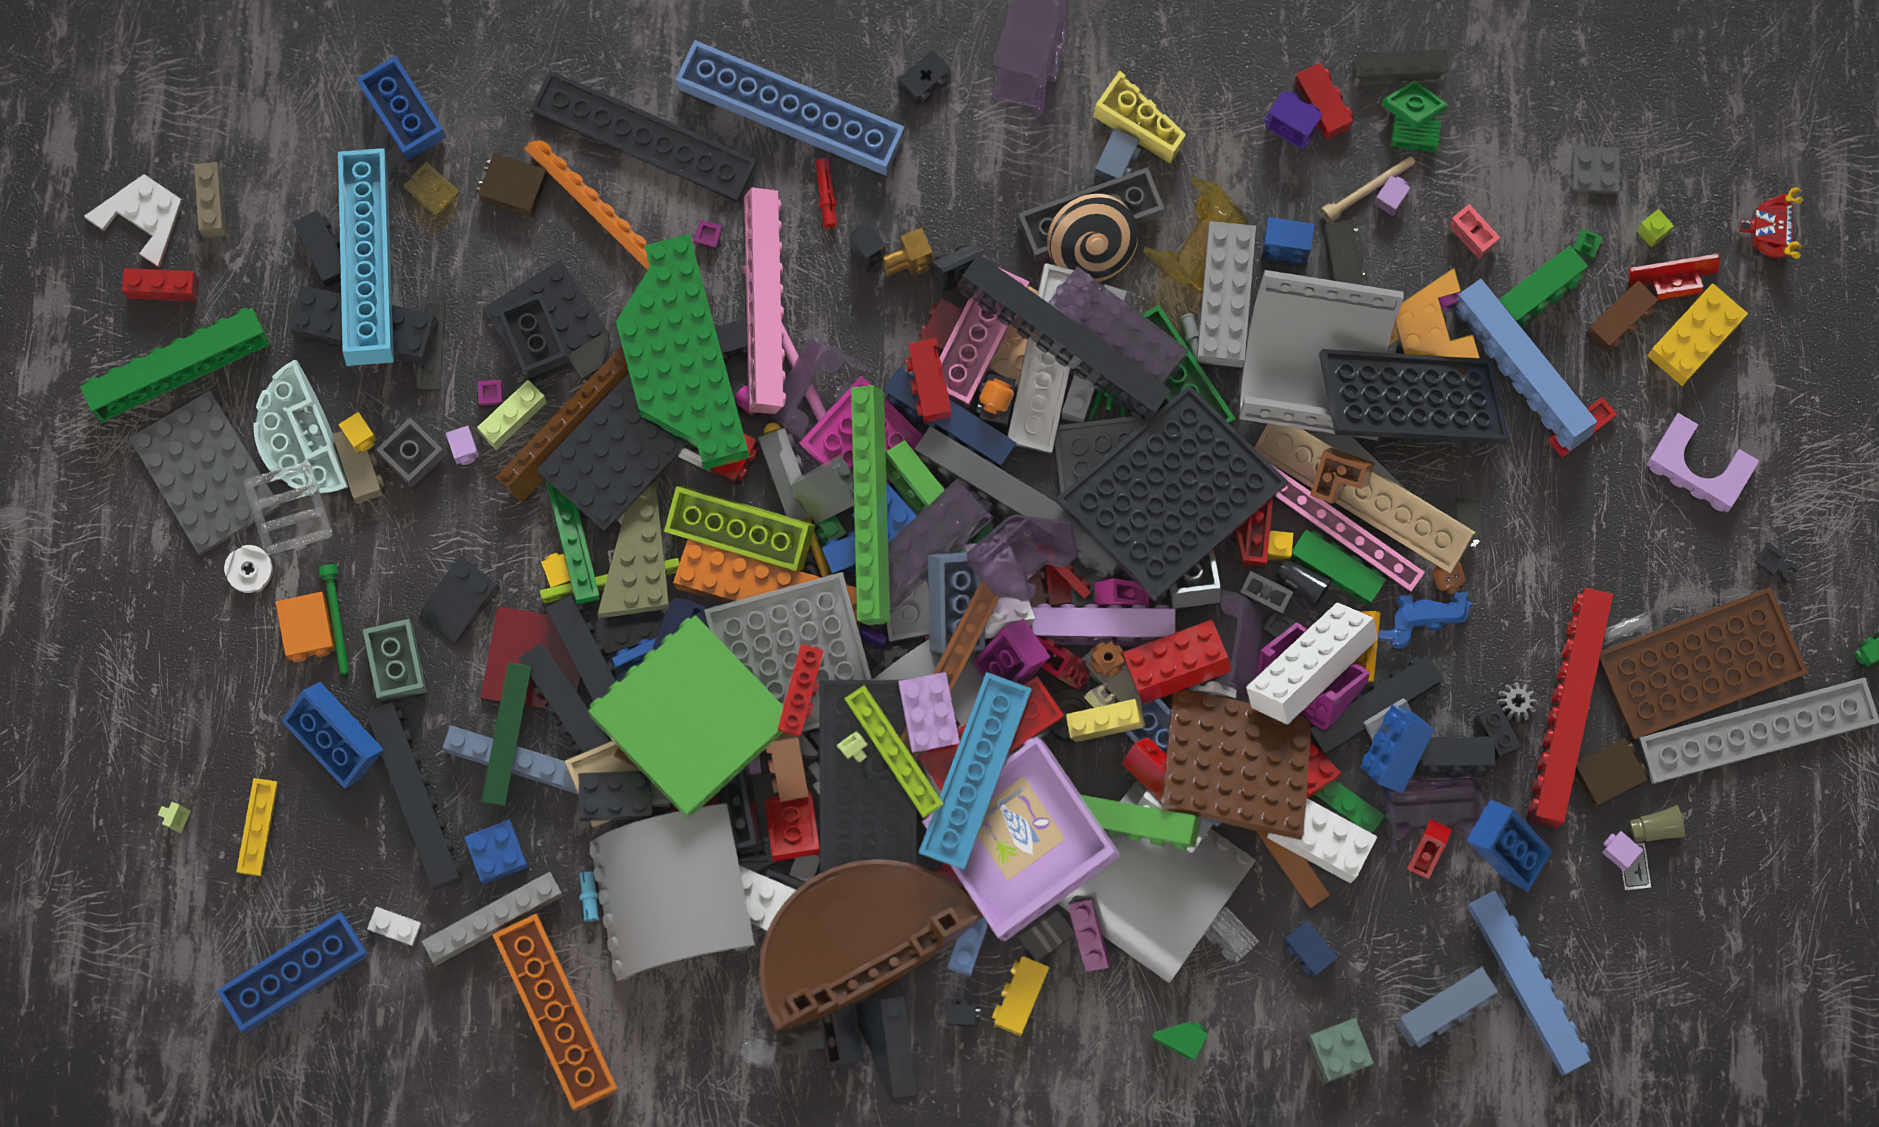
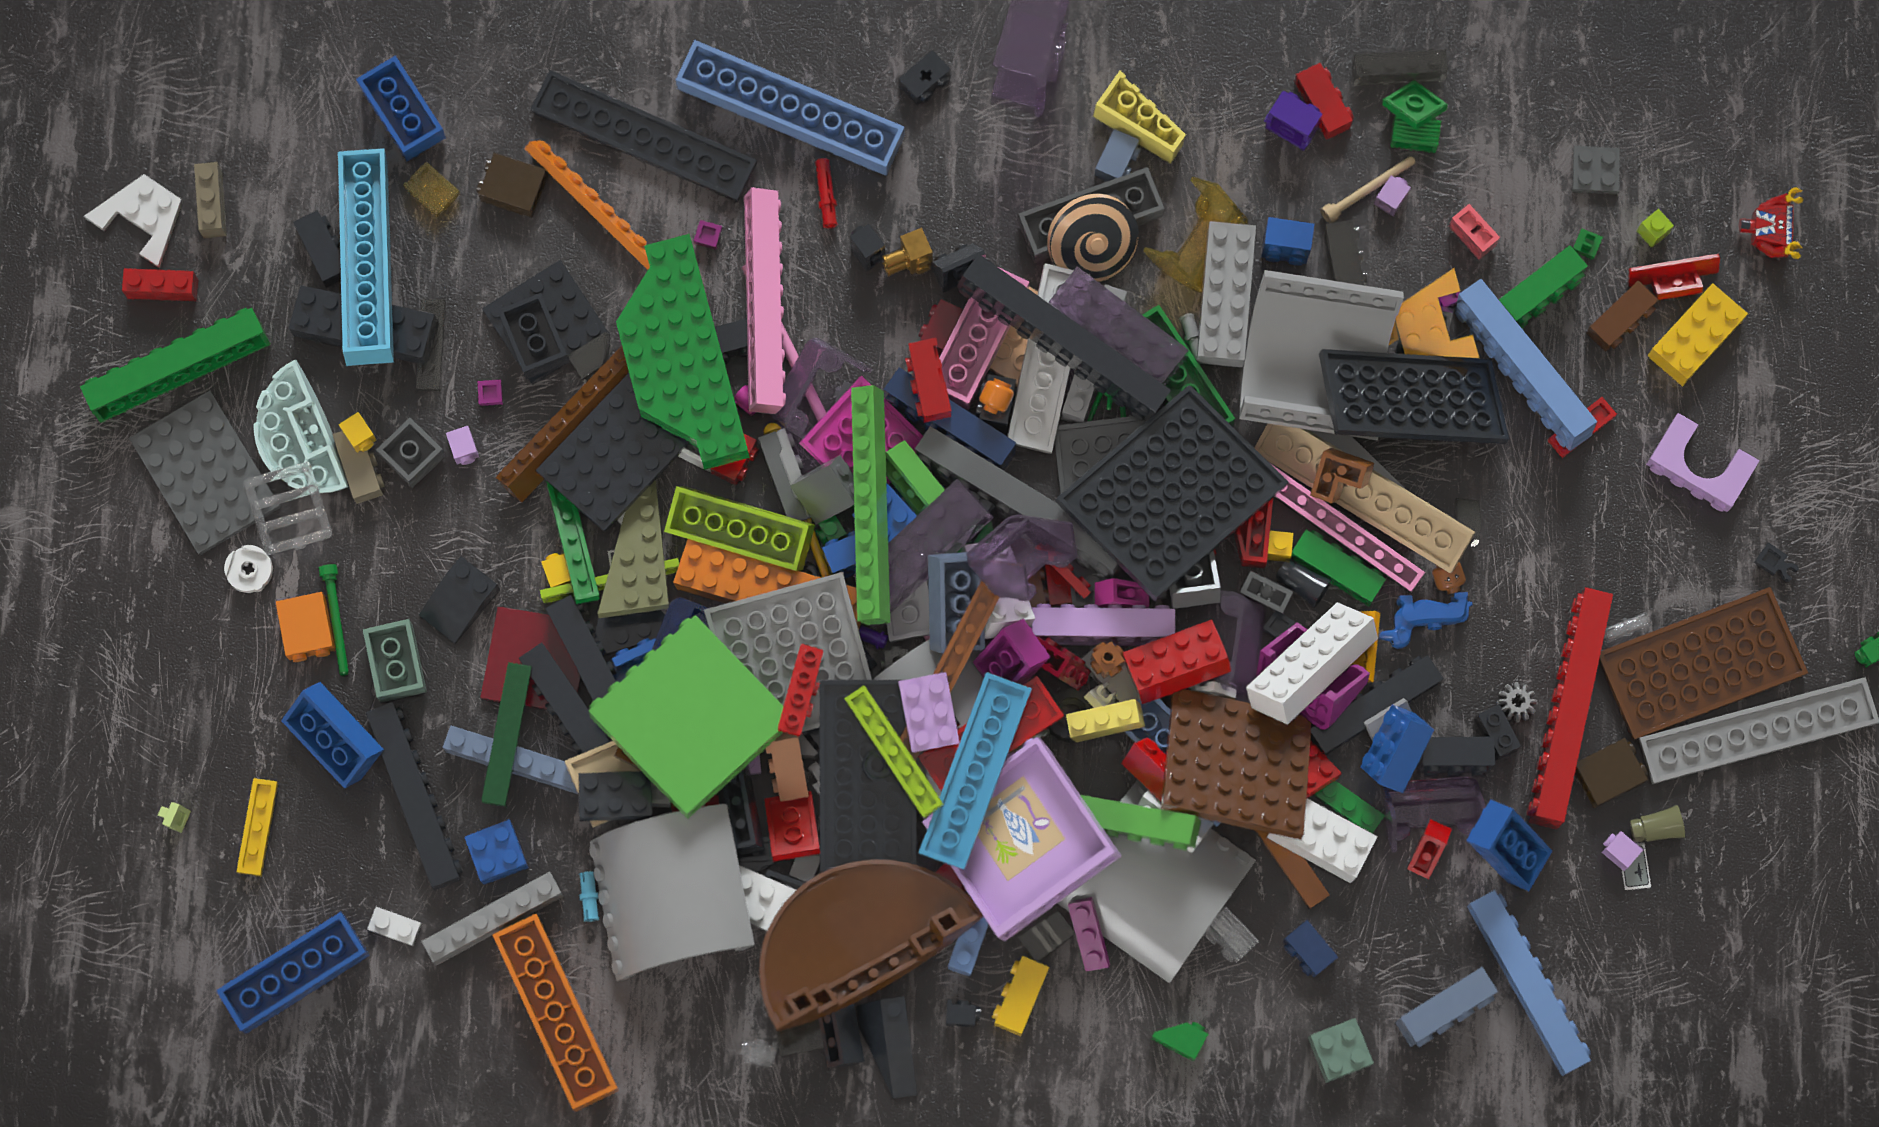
yellowish green brick [477,380,547,450] -> none
yellowish green tile [837,731,867,762] -> none

